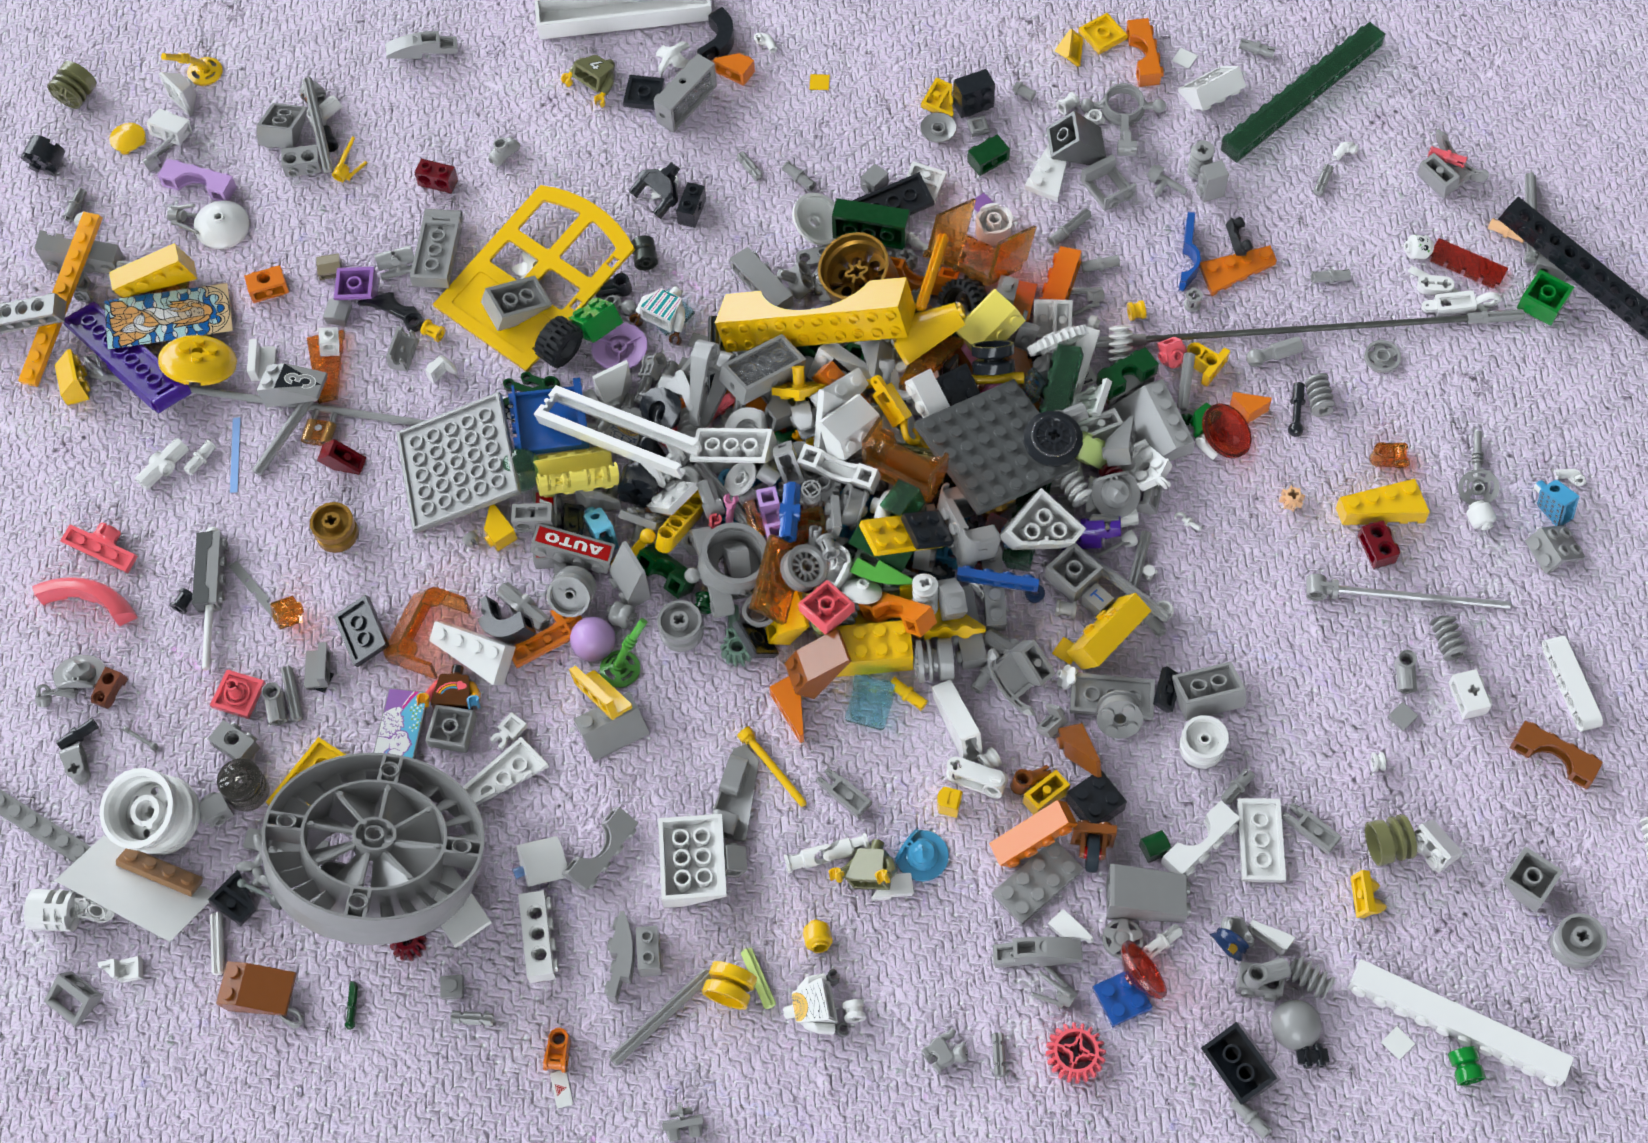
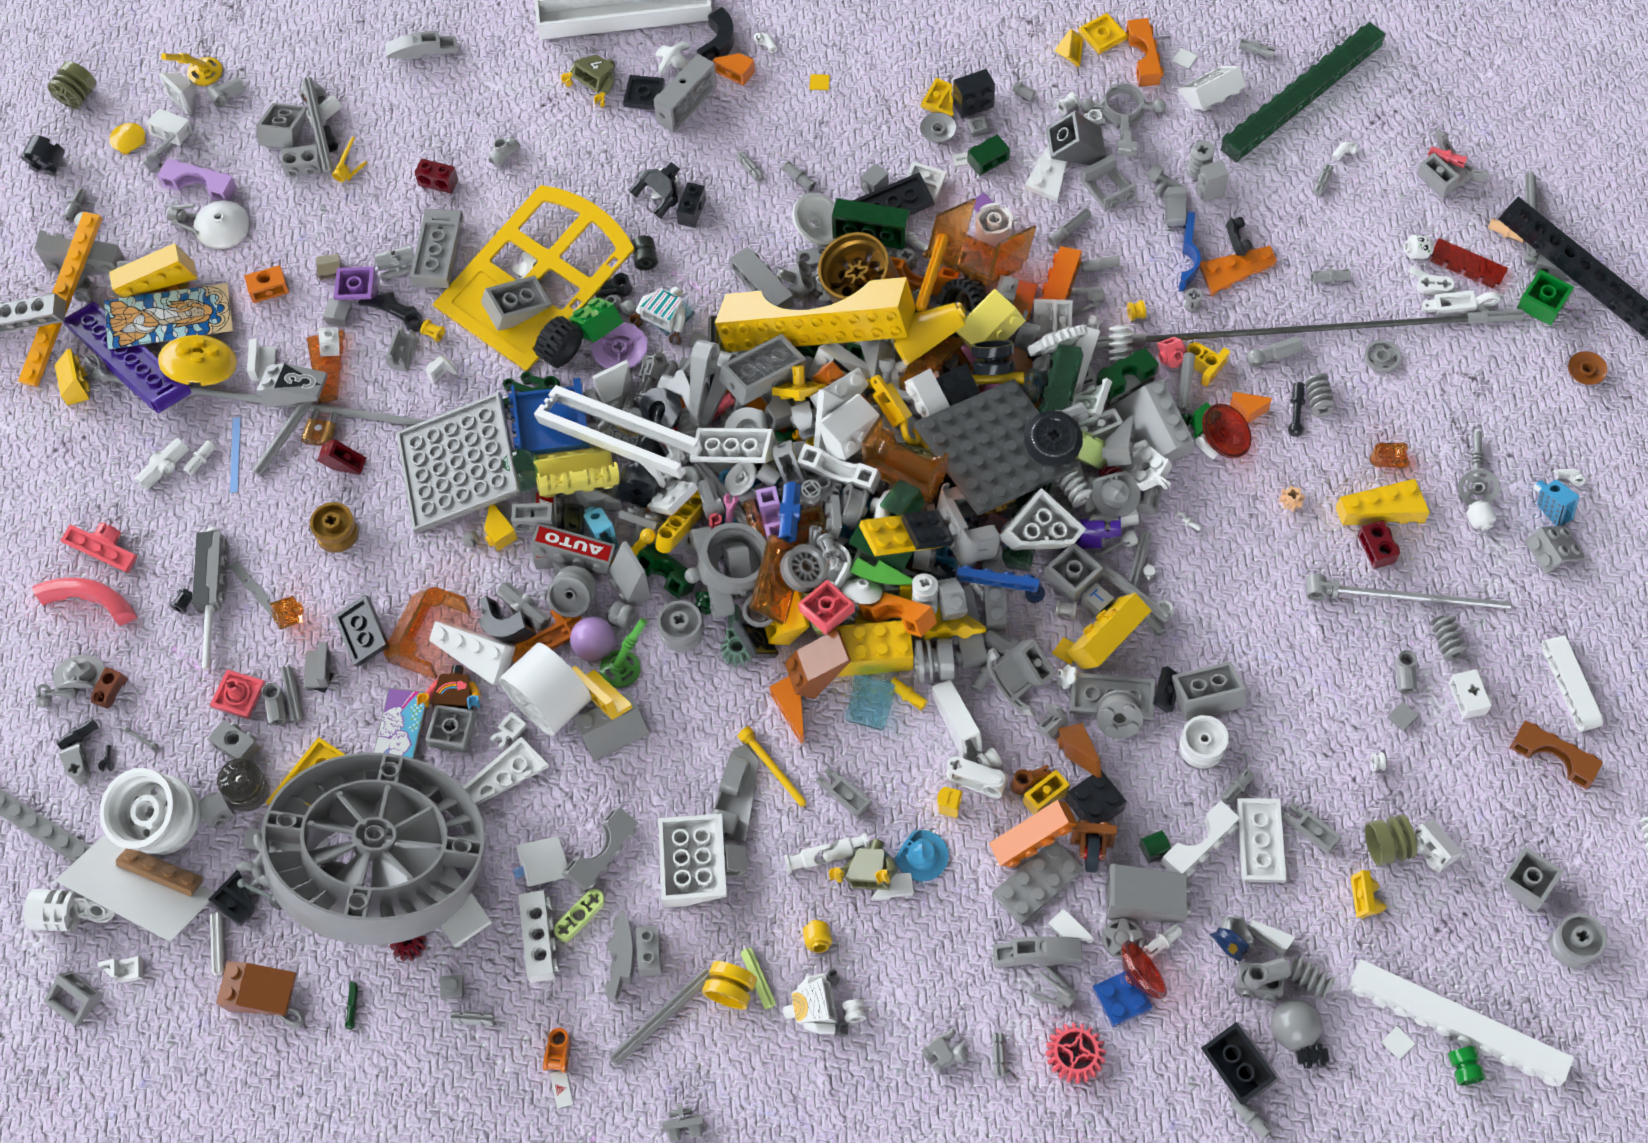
none -> black hand [98,745,114,772]
none -> light grey piece [207,77,246,107]
none -> white wheel [499,643,592,736]
none -> yellowish green beam [554,889,605,942]
none -> white sticker [952,152,969,166]
none -> light grey tile [1163,186,1187,227]
none -> dark orange dish [1568,351,1608,385]

